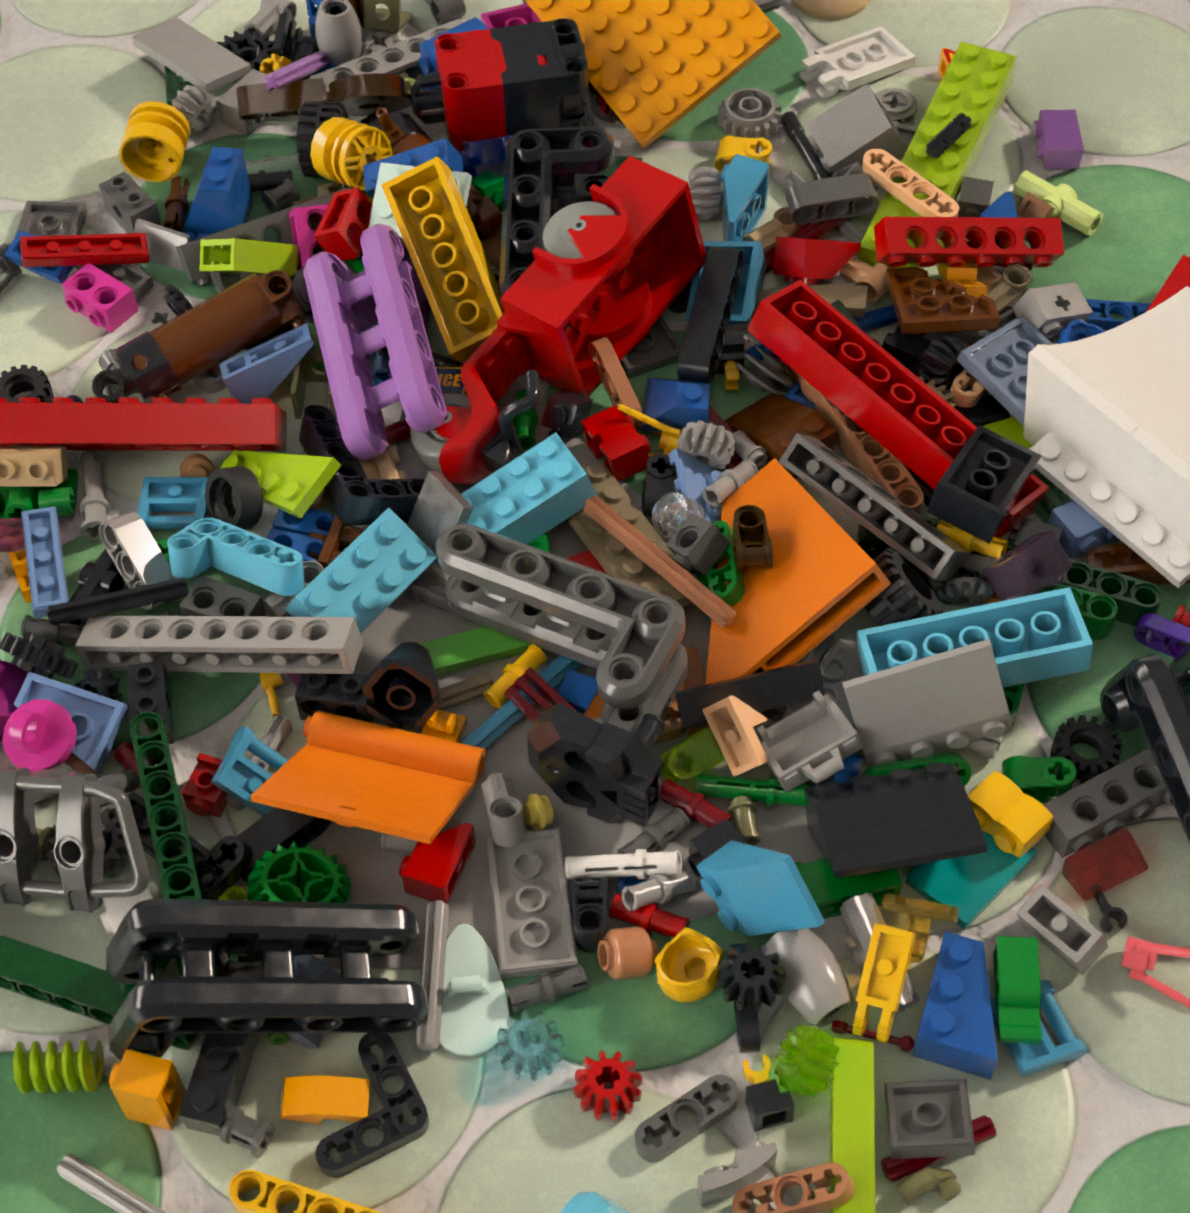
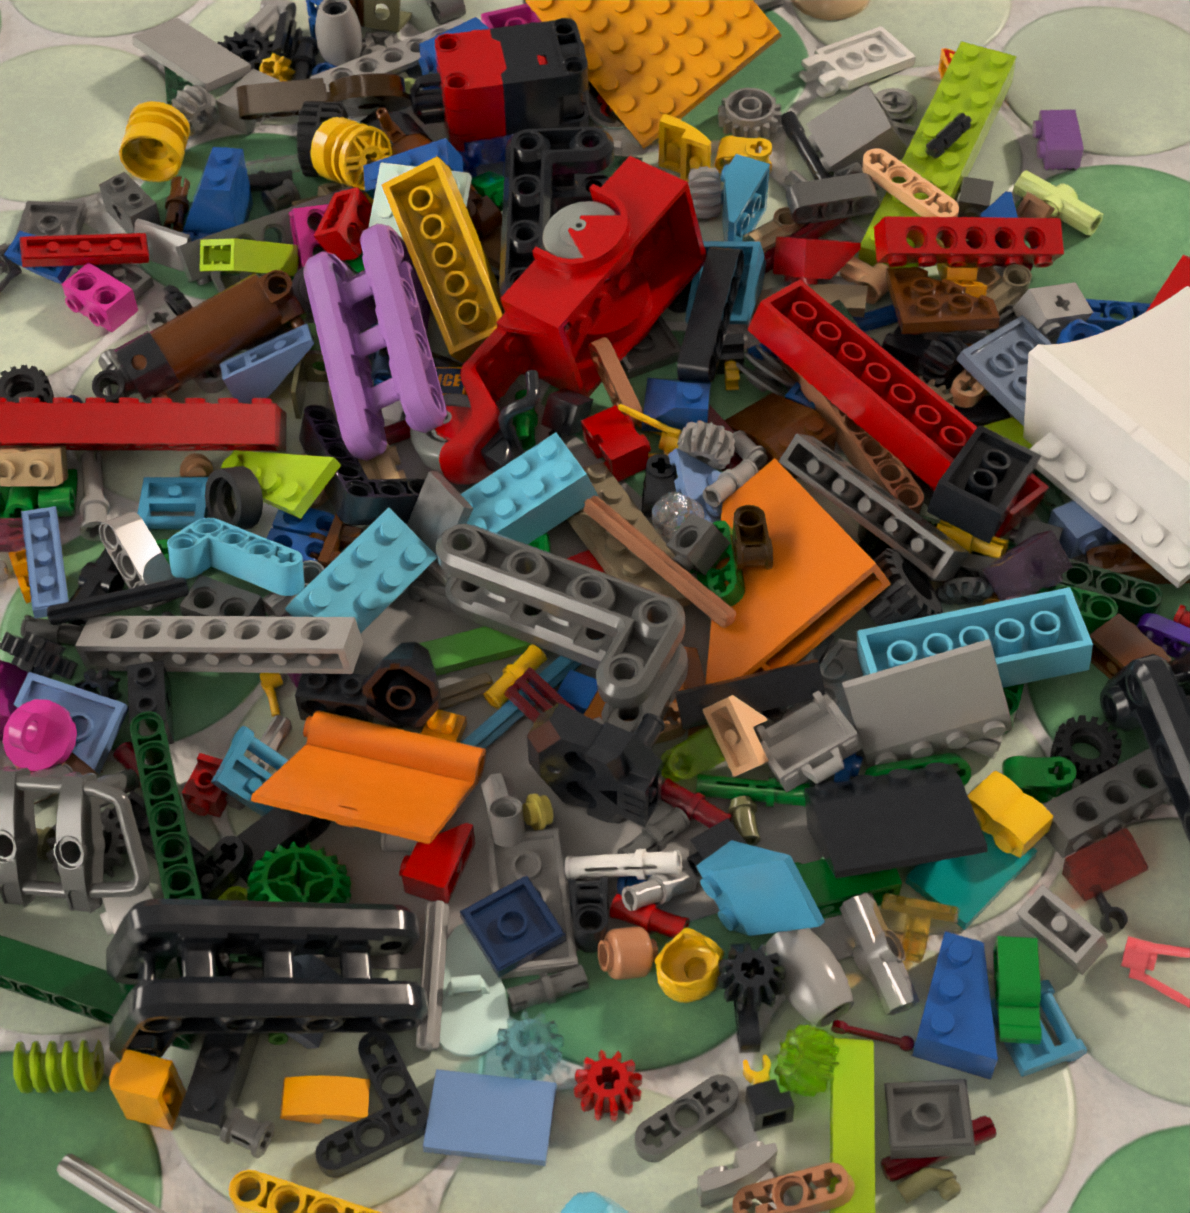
medium lavender axle [263,51,329,91] -> none
yellow hinge [852,923,916,1043] -> none
none -> medium blue tile [423,1069,557,1166]
none -> dark blue tile [460,875,566,978]
none -> yellow slope [658,114,711,182]
none -> reddish brown brick [1089,614,1172,679]

